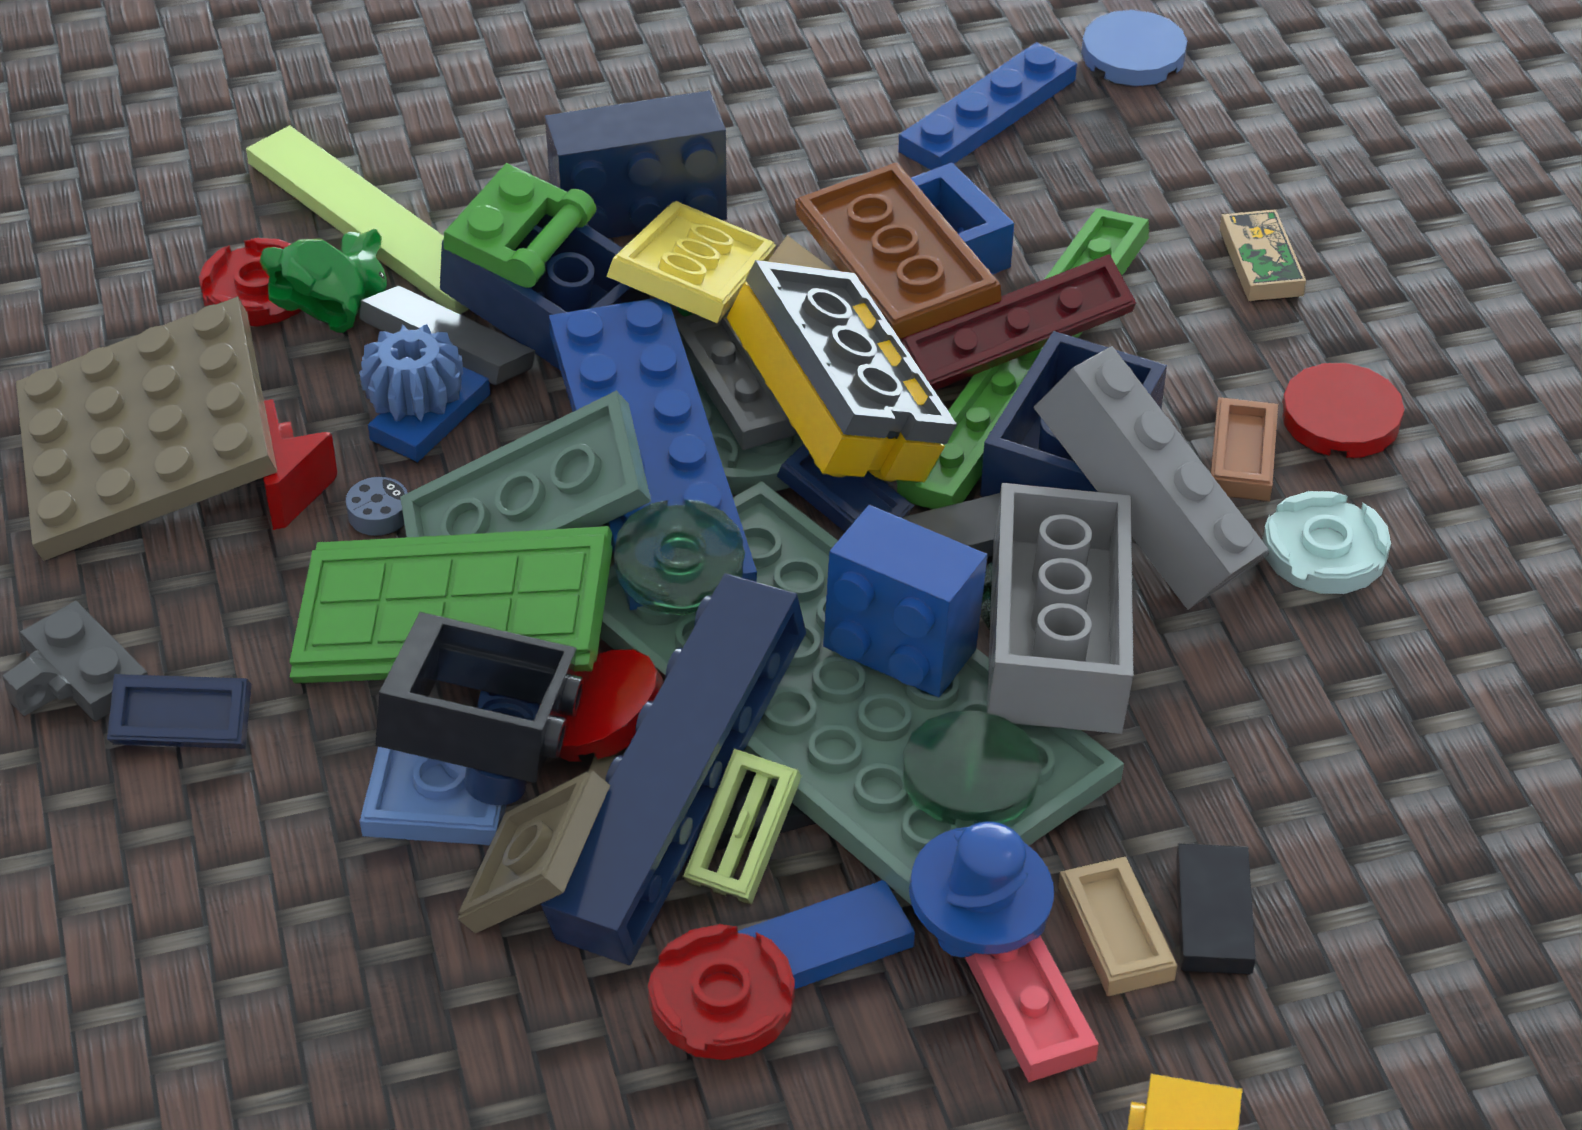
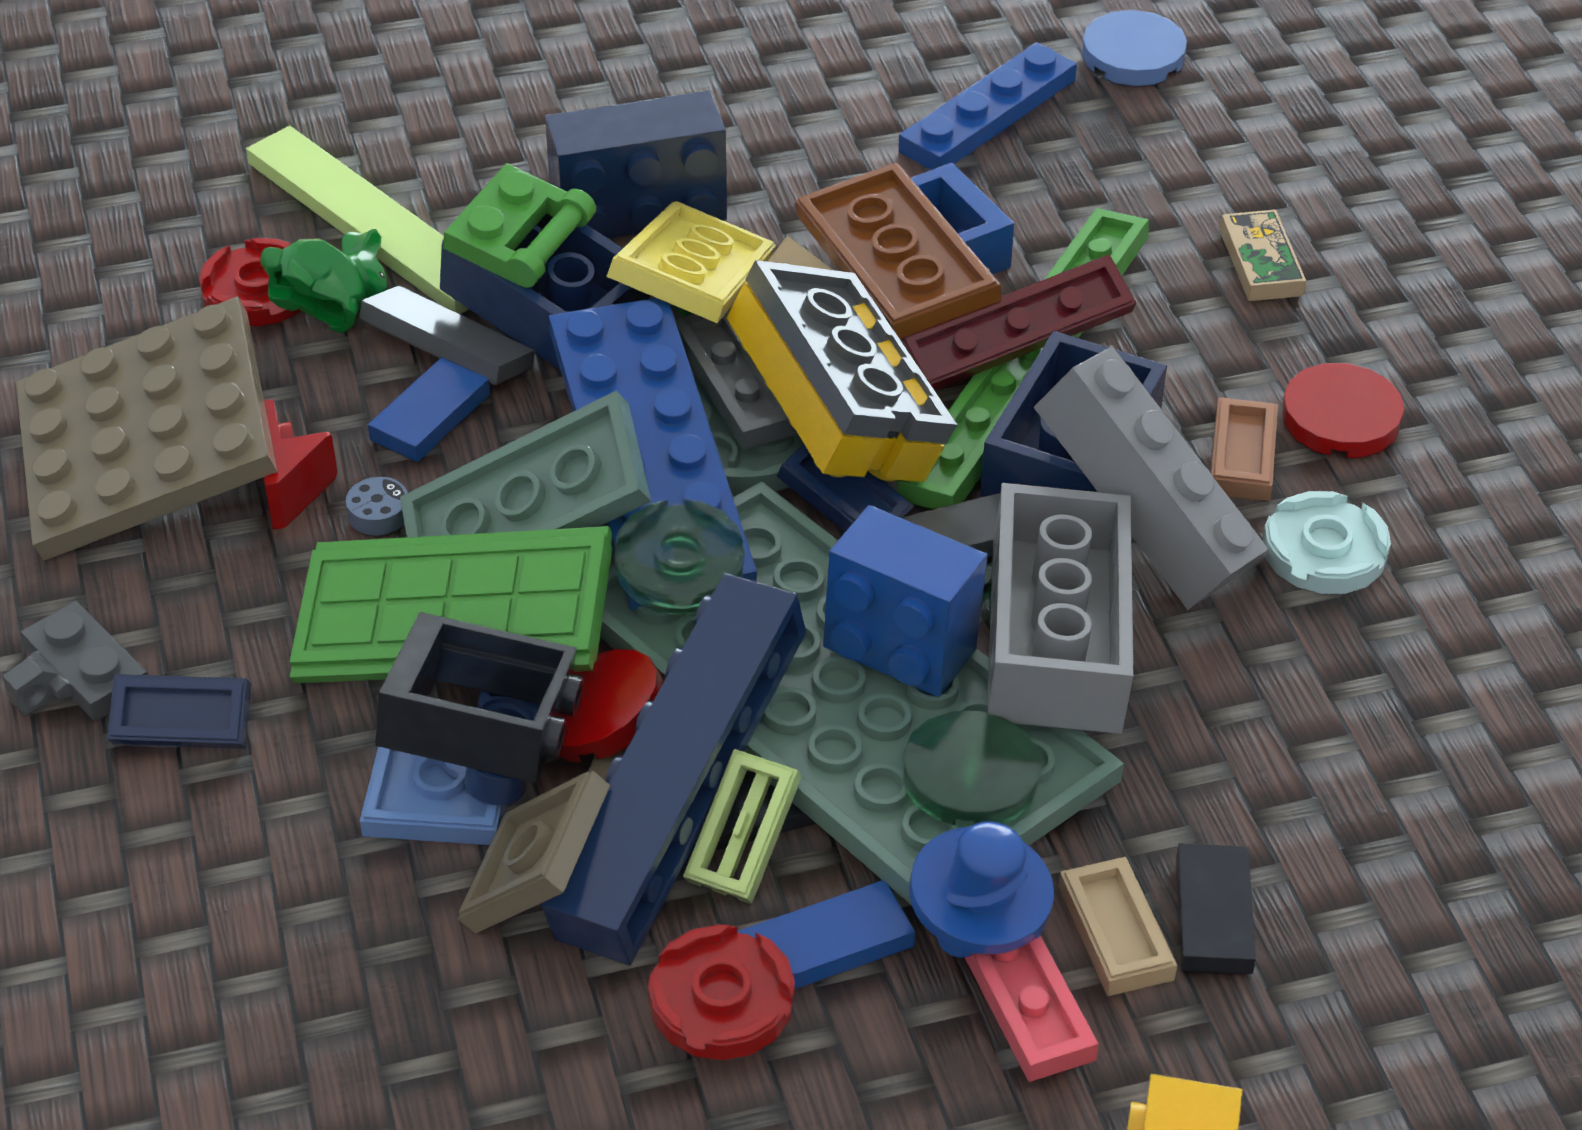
medium blue gear [359,324,464,422] -> none

